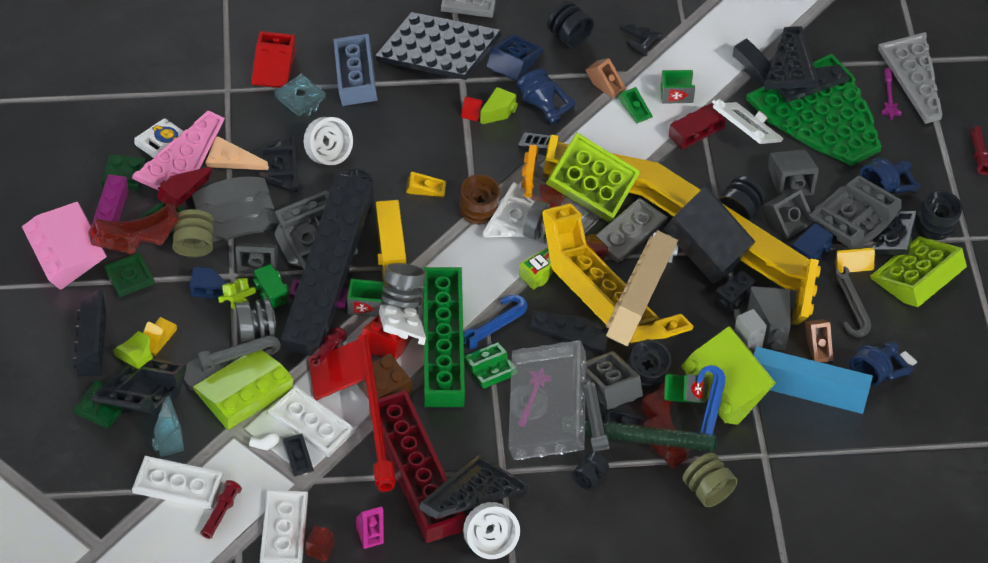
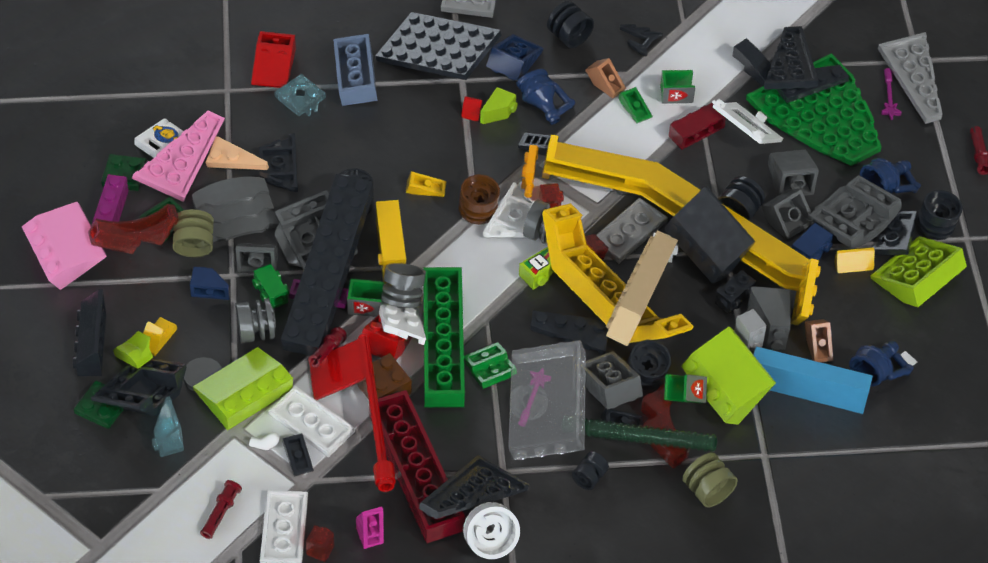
dark green plate [104,252,155,298] -> none
white tile [132,456,224,510] -> none
dark red slope [157,167,212,211] -> none
dark grey piece [198,336,281,372] -> none
lime hips [218,278,256,310] -> none
white piece [304,117,353,165] -> none
blue piece [464,295,527,349] -> none
lime slope [545,132,641,222] -> none
dark grey piece [583,380,610,452] -> none
blue piece [695,365,725,449] -> none
dark grey piece [835,266,871,338] -> none

